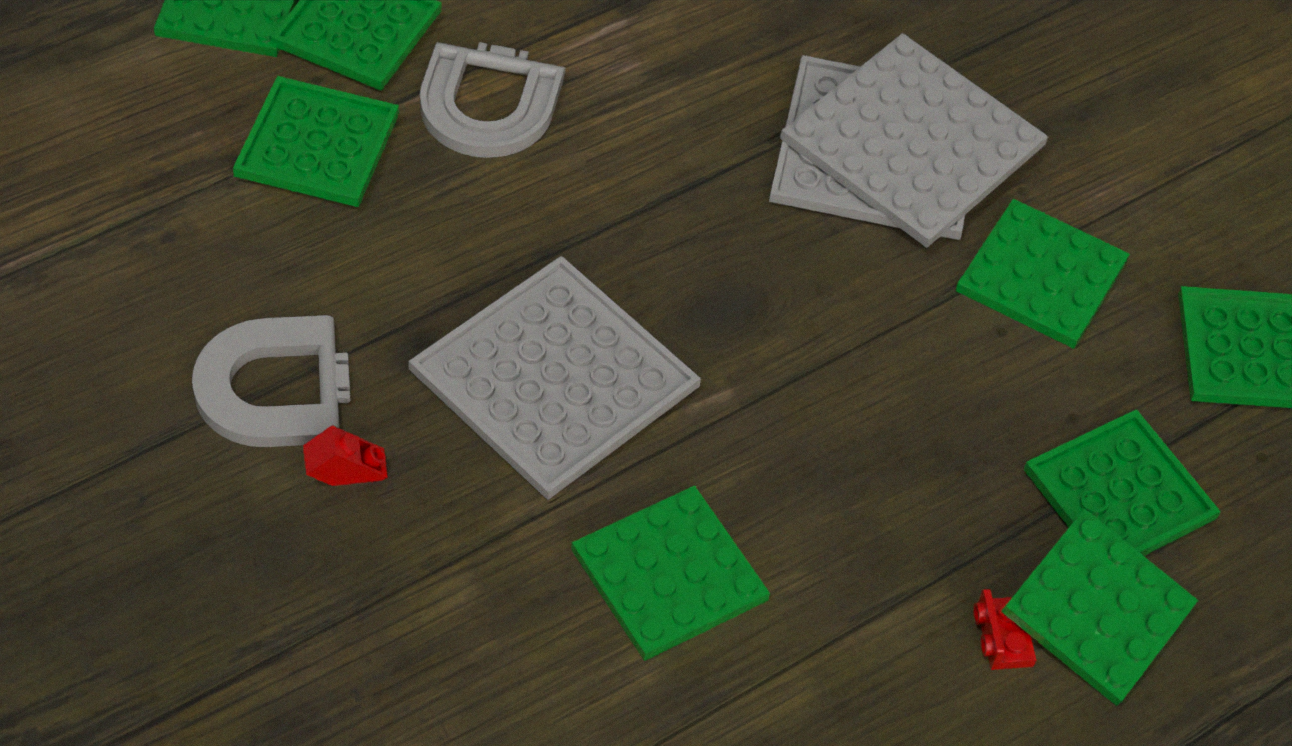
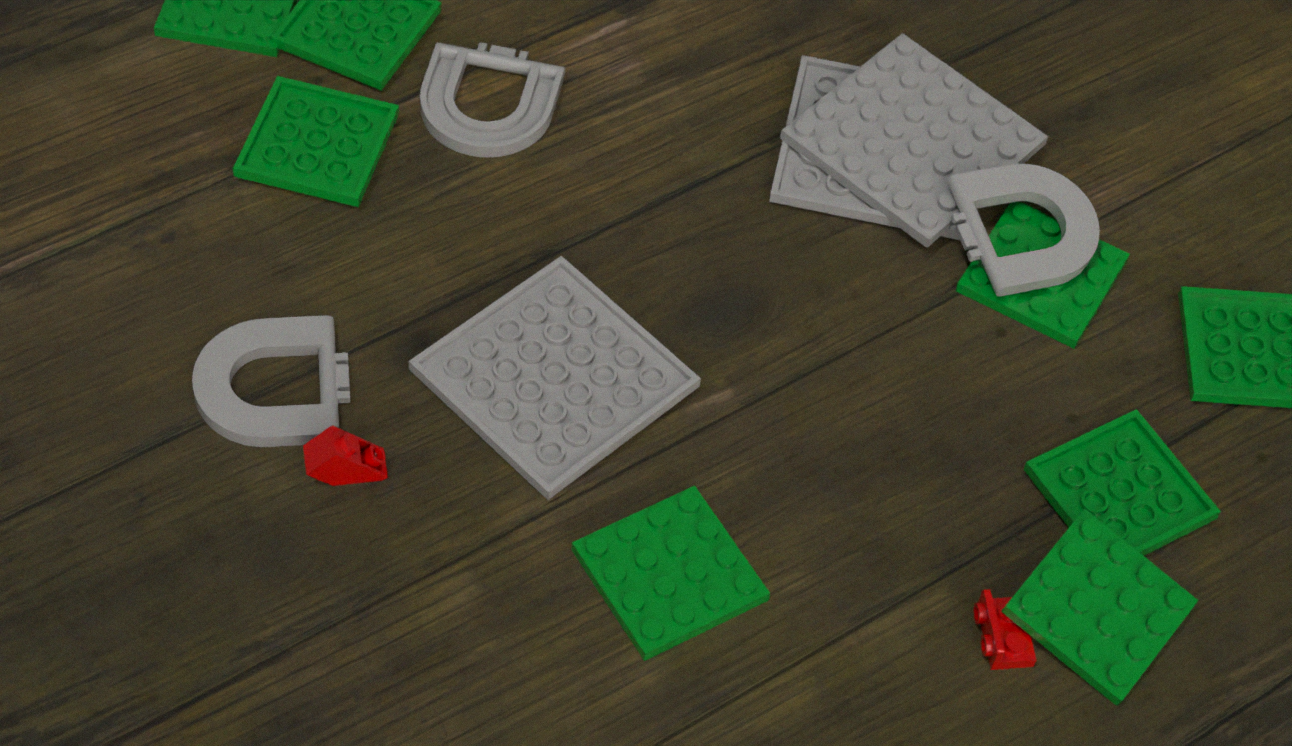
none -> light grey piece [947,164,1100,296]

